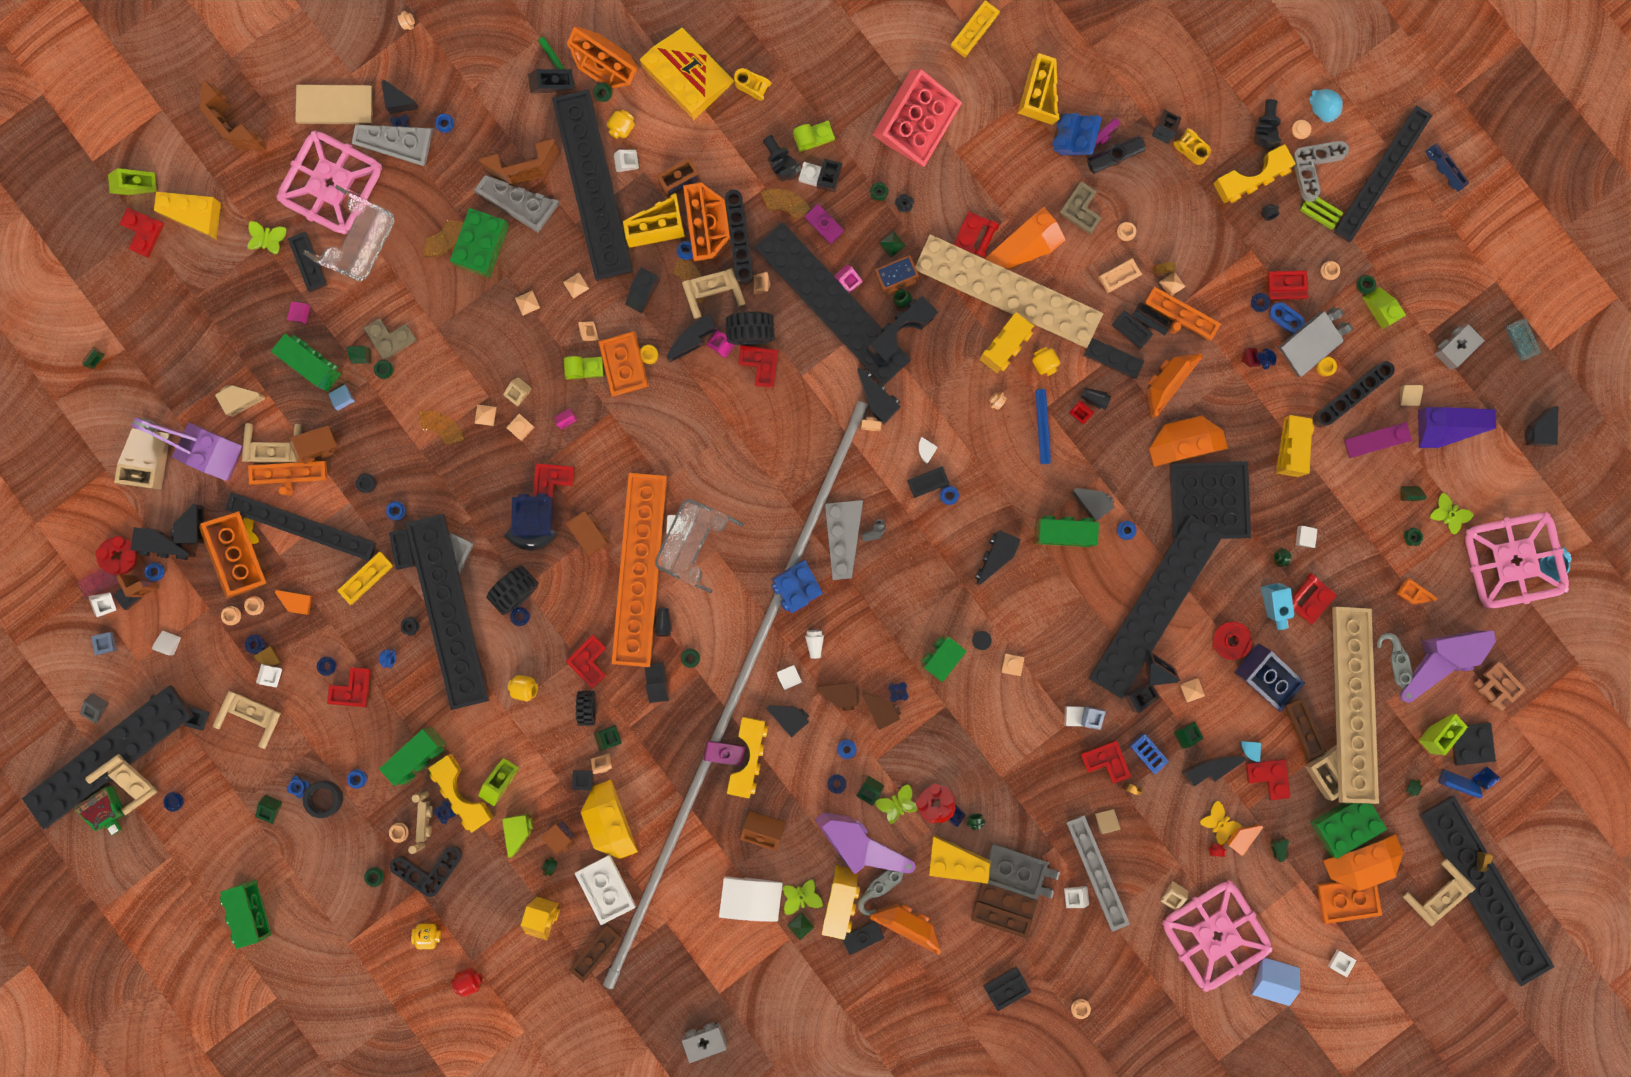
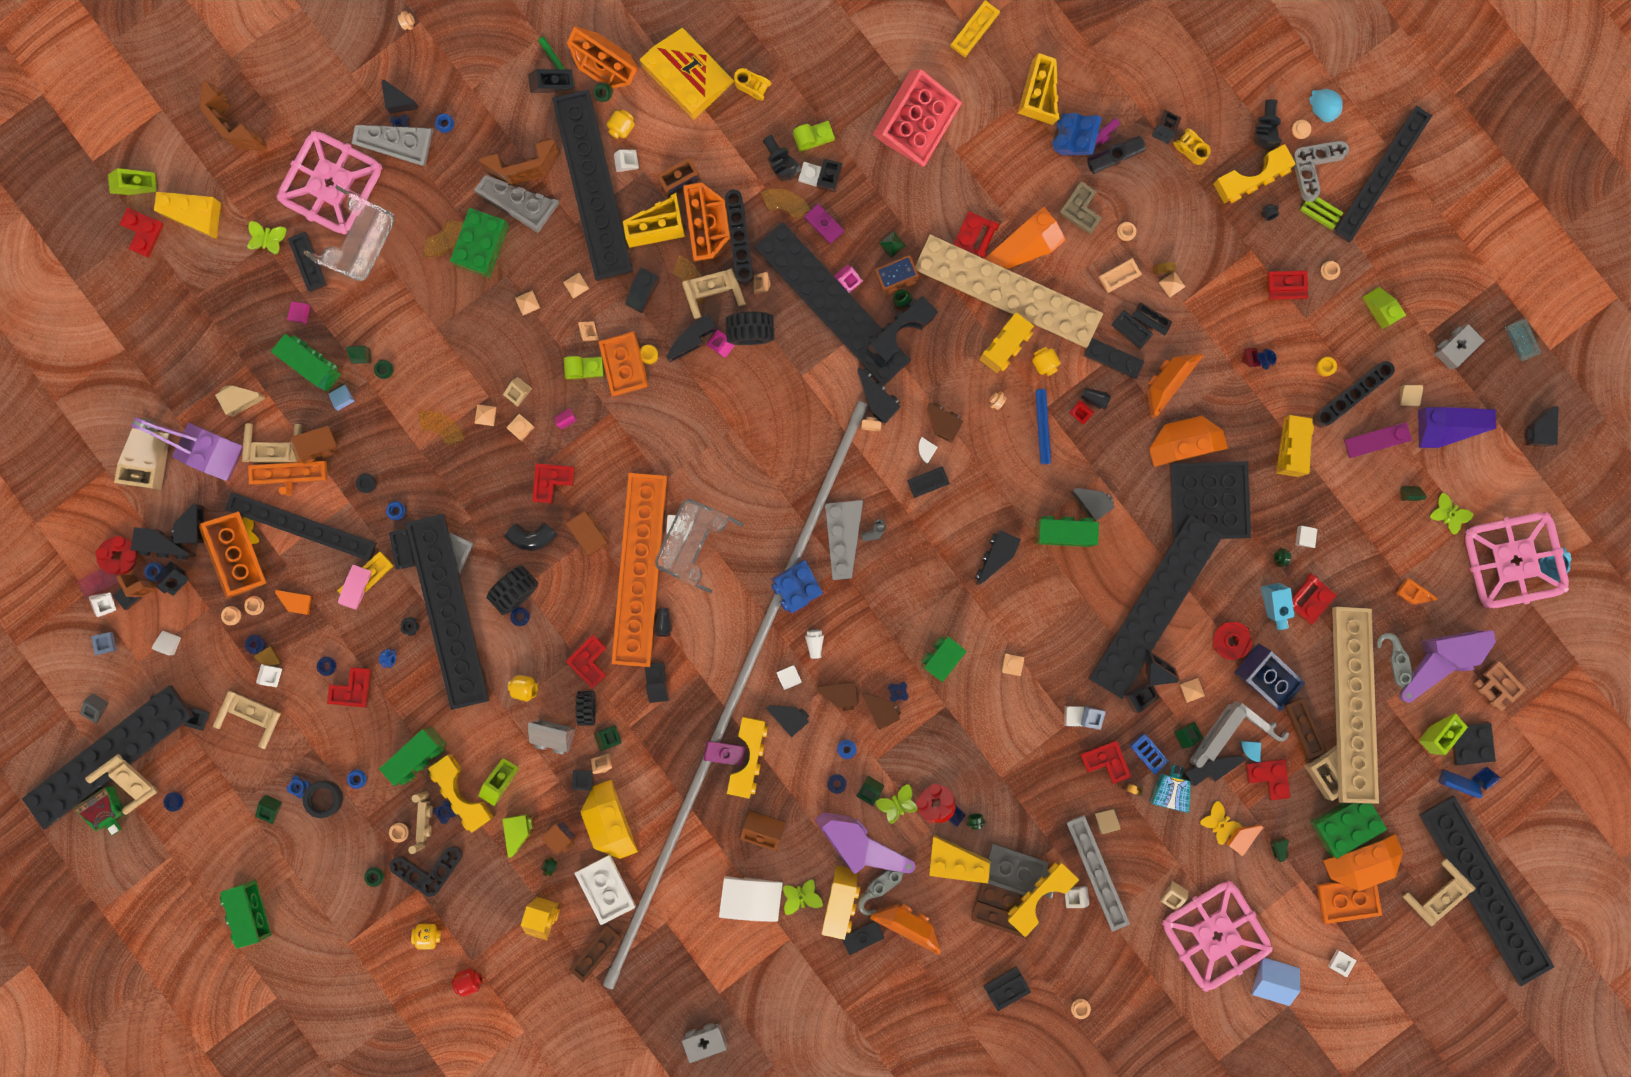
dark green slope [82,347,105,369] -> none
tan tile [295,85,373,125] -> none
dark tan plate [364,318,417,360] -> none
clear blue plate [511,493,553,537] -> none
blue plate [676,241,693,260] -> none
dark green plate [681,649,700,668] -> none
red plate [738,345,779,389] -> none
dark green slope [787,913,814,940] -> none
dark green plate [870,182,889,201] -> none
black plate [895,194,914,212] -> none
blue plate [940,486,959,505] -> none
black tile [972,631,992,650] -> none
blue plate [1117,521,1136,540] -> none
orange plate [1144,286,1221,341] -> none
red plate [1208,844,1227,857] -> none
clear blue plate [1251,293,1270,312] -> none
blue plate [1269,303,1305,334] -> none
tile [1278,307,1353,377] -> none
dark green plate [1356,275,1376,294] -> none
dark green plate [1404,528,1423,546] -> none
dark green plate [1405,779,1423,798] -> none
dark blue hinge [1425,143,1469,192] -> none
pearl gold tile [1477,852,1493,872] -> none
none -> black brick [155,561,189,596]
none -> bright pink slope [338,565,372,610]
none -> light grey slope [527,719,576,754]
none -> reddish brown slope [927,403,963,443]
none -> yellow arch [1008,861,1079,937]
none -> torso [1149,765,1191,813]
none -> light grey hinge [1190,701,1289,768]

